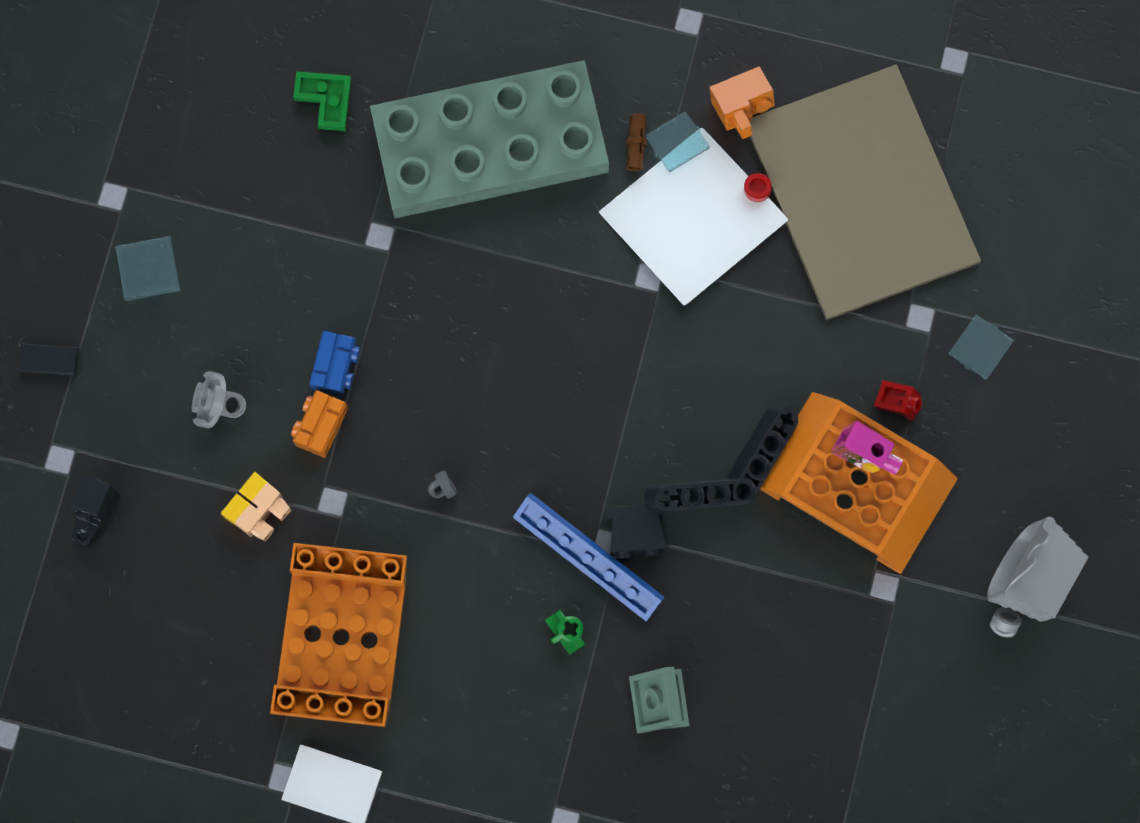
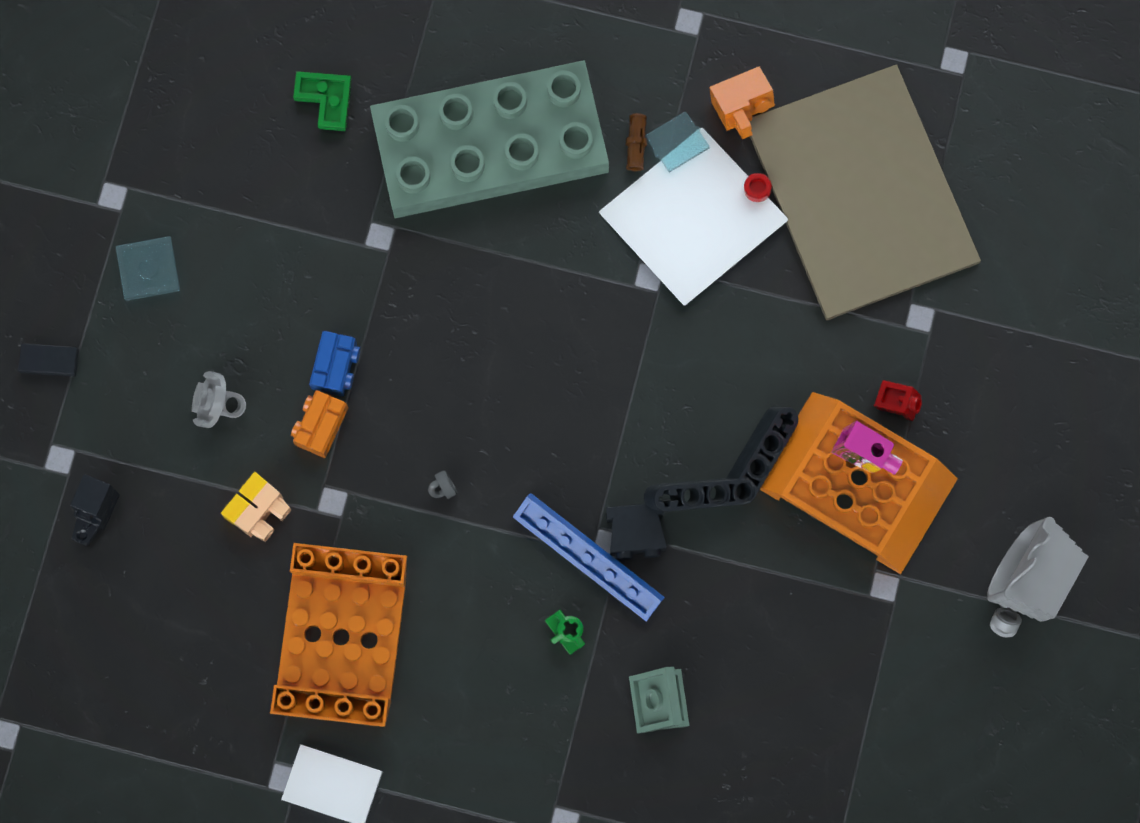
clear light blue piece [949,315,1014,380] -> none

